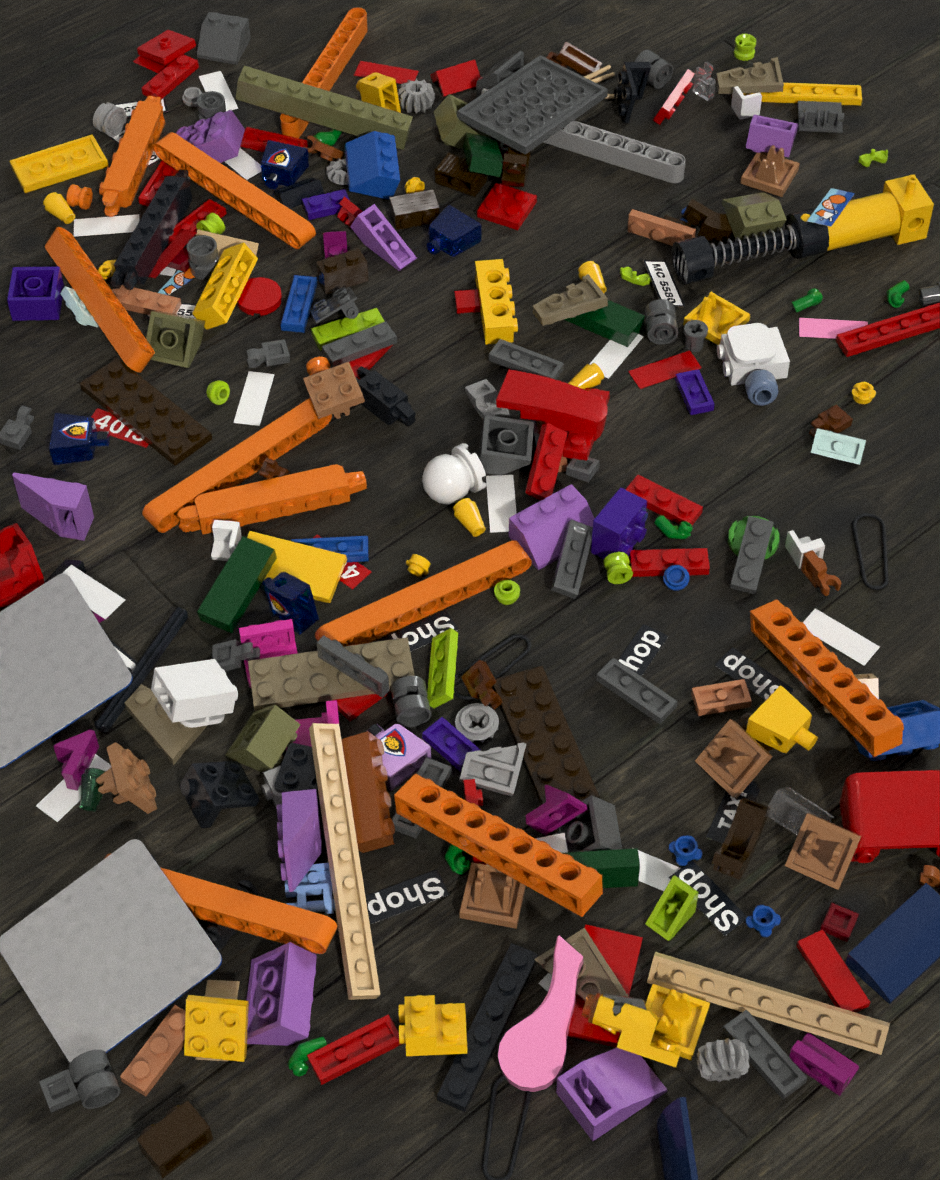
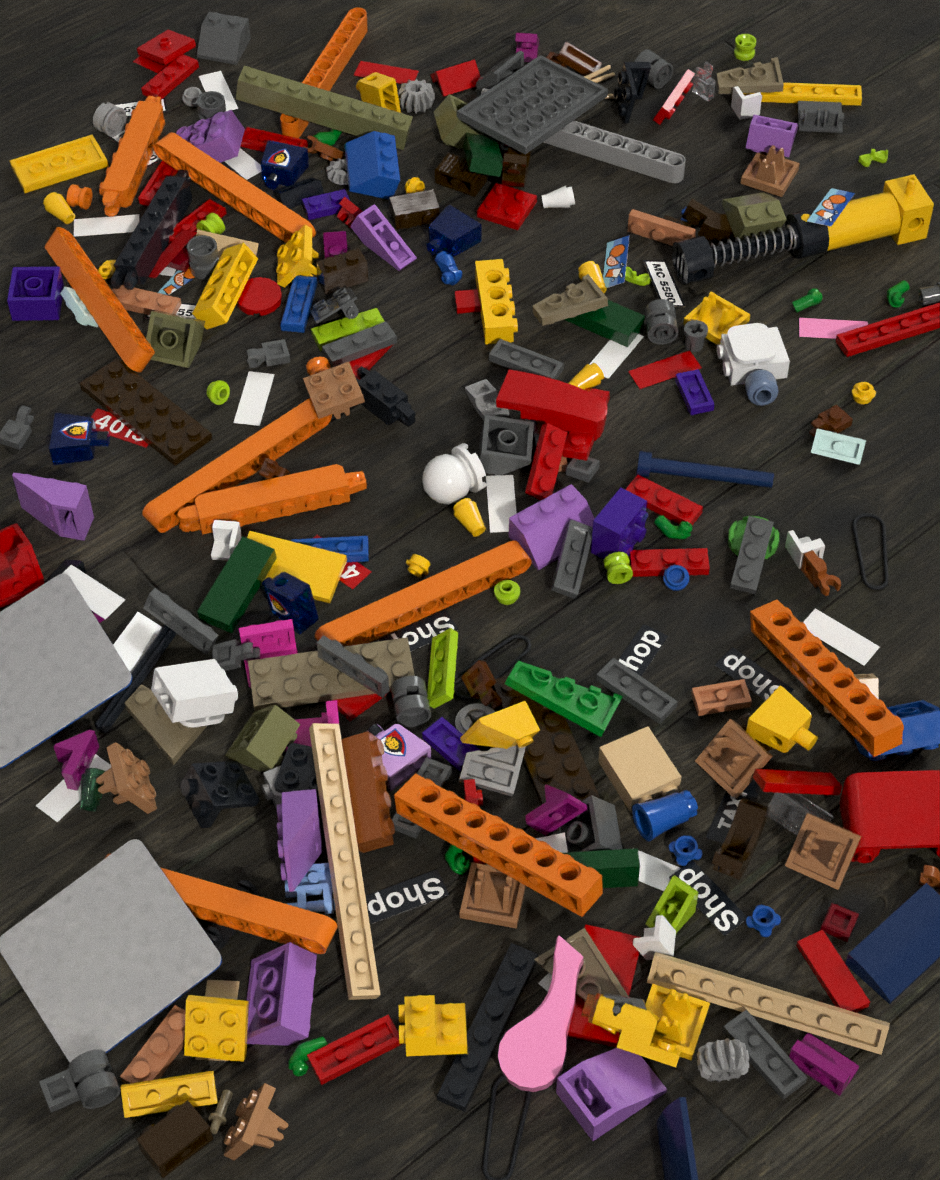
none -> white sticker [113,612,162,671]
none -> yellow tile [120,1071,218,1118]
none -> dark grey plate [143,588,219,655]
none -> dark tan piece [208,1090,233,1134]
none -> medium nougat plate [224,1083,288,1161]
none -> yellow plate [276,225,319,288]
none -> blue arm [435,251,463,286]
none -> yellow slope [460,701,540,749]
none -> green wing [505,661,623,737]
none -> magenta slope [515,33,539,62]
none -> white cone [541,186,575,209]
none -> tan brick [598,726,681,813]
none -> sticker [603,235,630,288]
none -> blue plant [632,790,698,841]
none -> white panel [633,915,676,960]
none -> dark blue piece [636,451,774,488]
none -> red tile [753,769,842,795]

